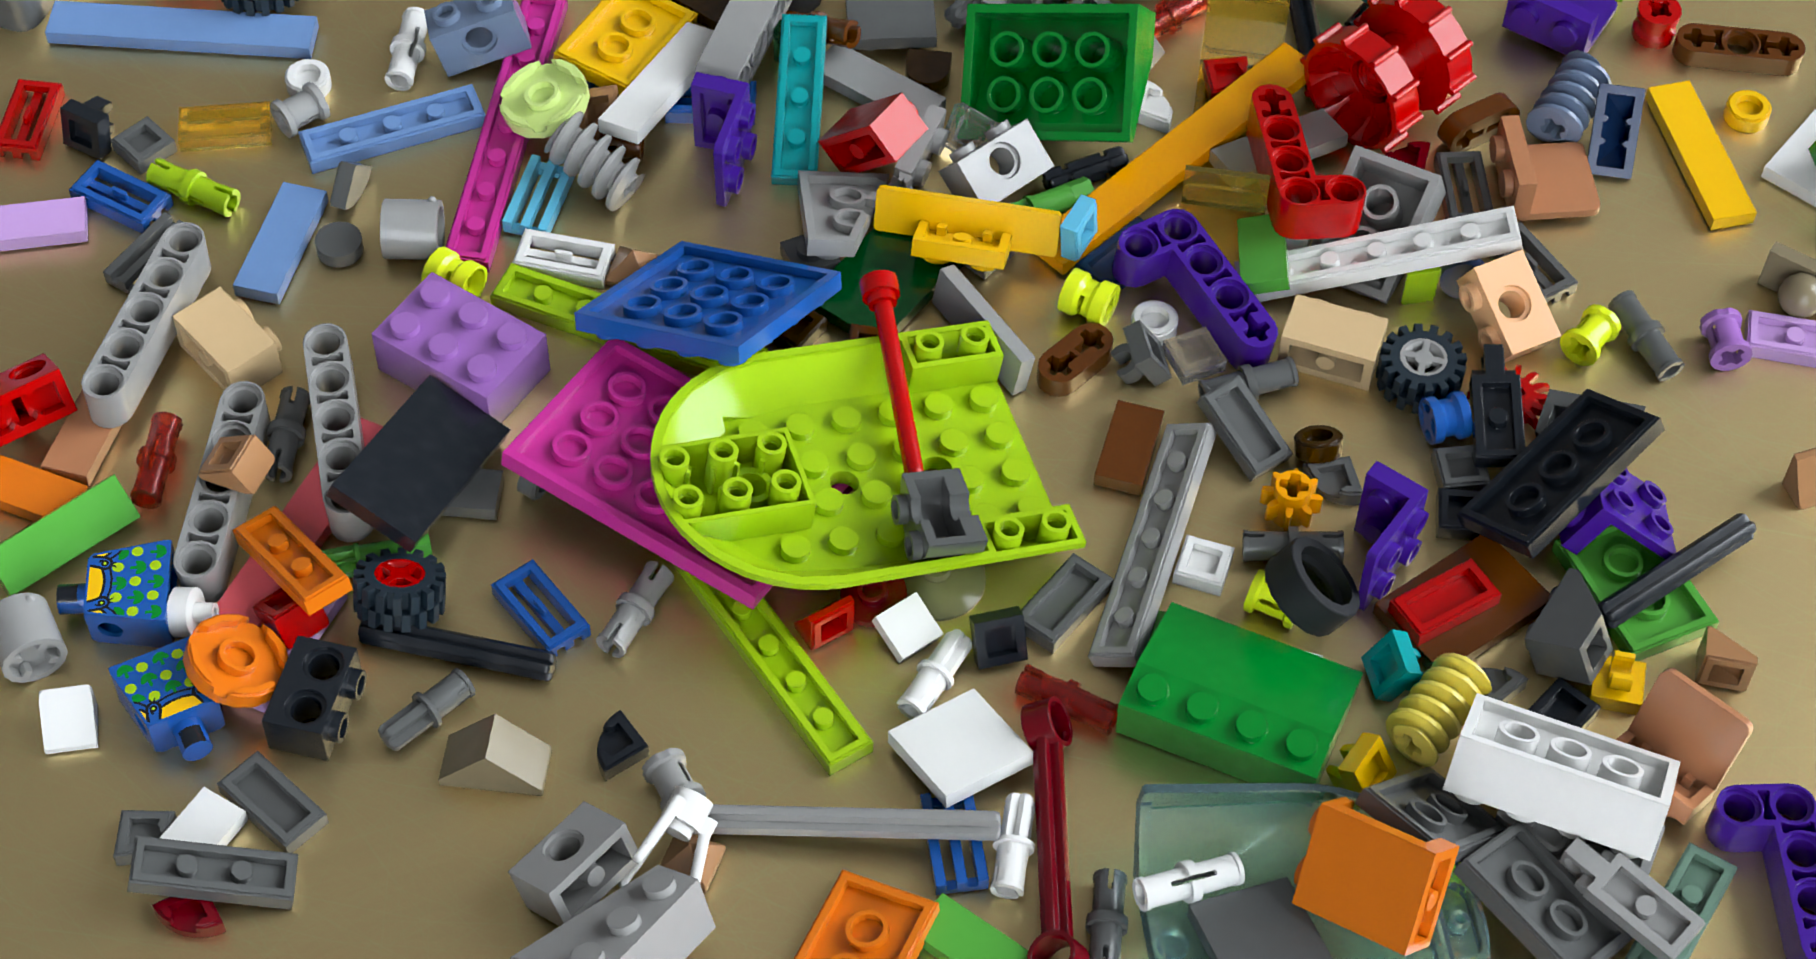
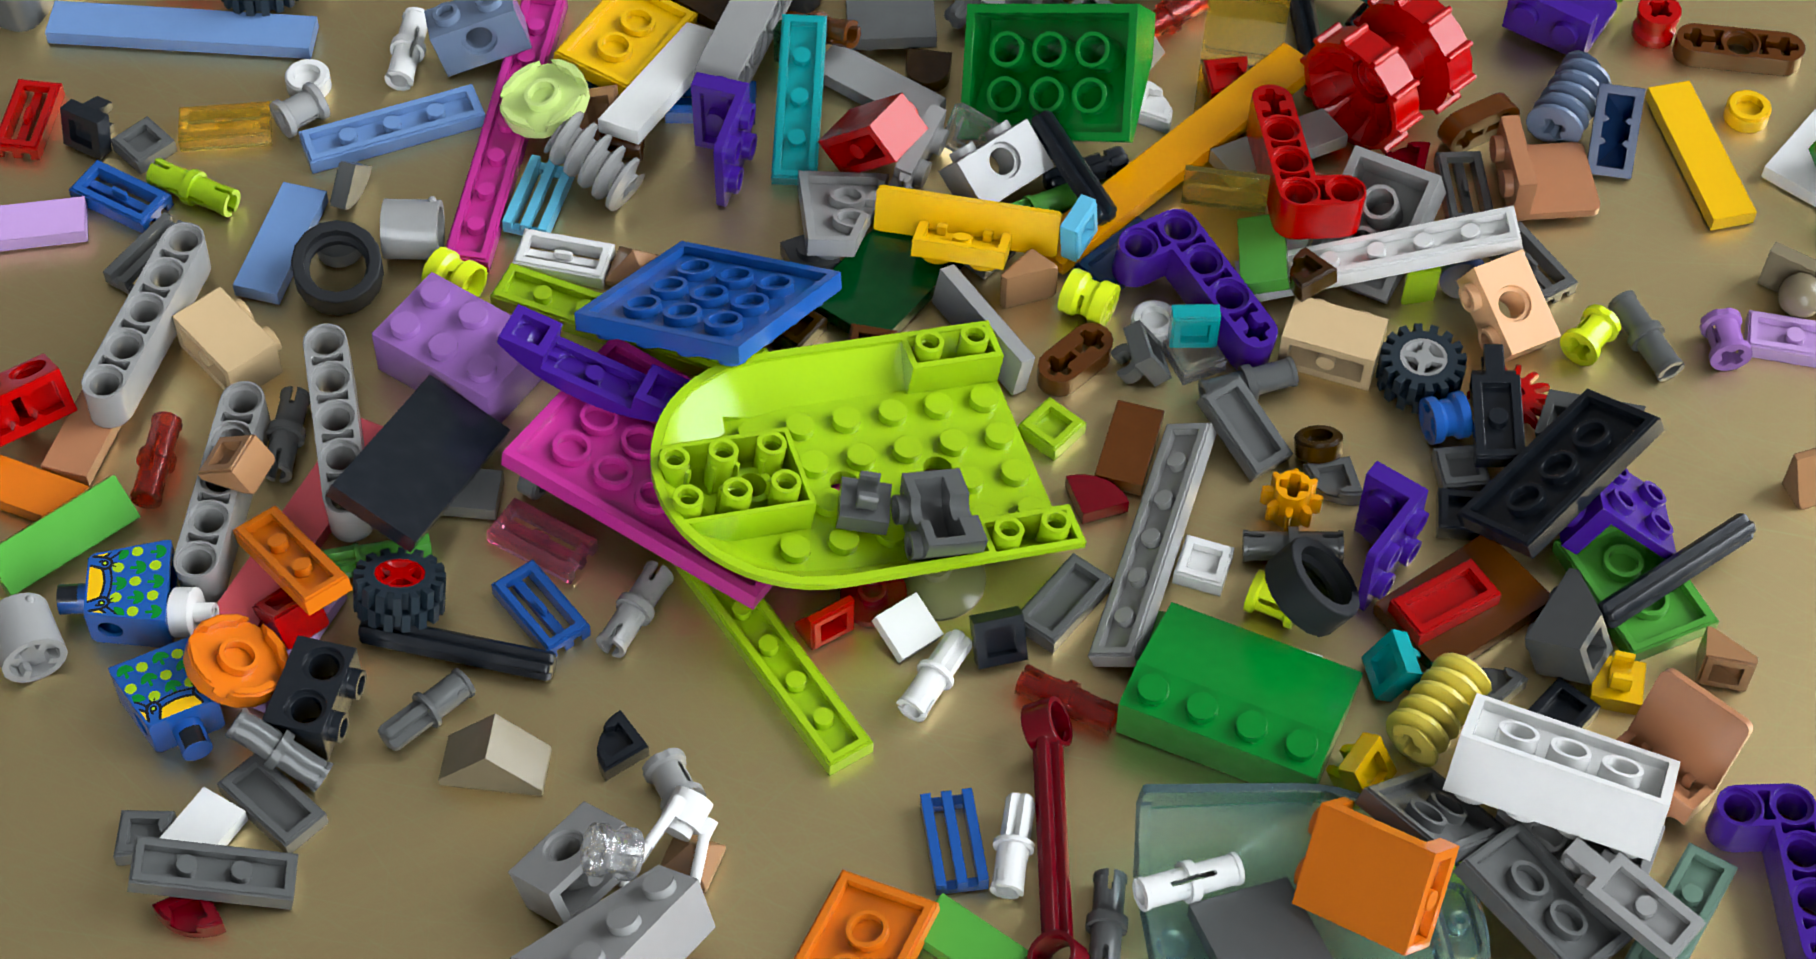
white slope [39,684,99,754] -> none
light grey axle [708,804,1001,841] -> none
red piece [859,270,924,473] -> none
white tile [888,688,1033,809] -> none
none -> dark grey pin [225,707,333,793]
none -> black tyre [291,220,384,316]
none -> clear pink tile [486,498,598,584]
none -> dark purple slope [497,304,690,422]
none -> clear wheel [580,822,645,881]
none -> dark grey tile [836,470,892,536]
none -> medium nougat slope [1000,249,1058,309]
none -> lime tile [1018,397,1086,461]
none -> black axle [1031,110,1117,226]
none -> dark red tile [1065,474,1129,524]
none -> teal tile [1168,304,1221,348]
none -> dark brown tile [1290,247,1337,302]

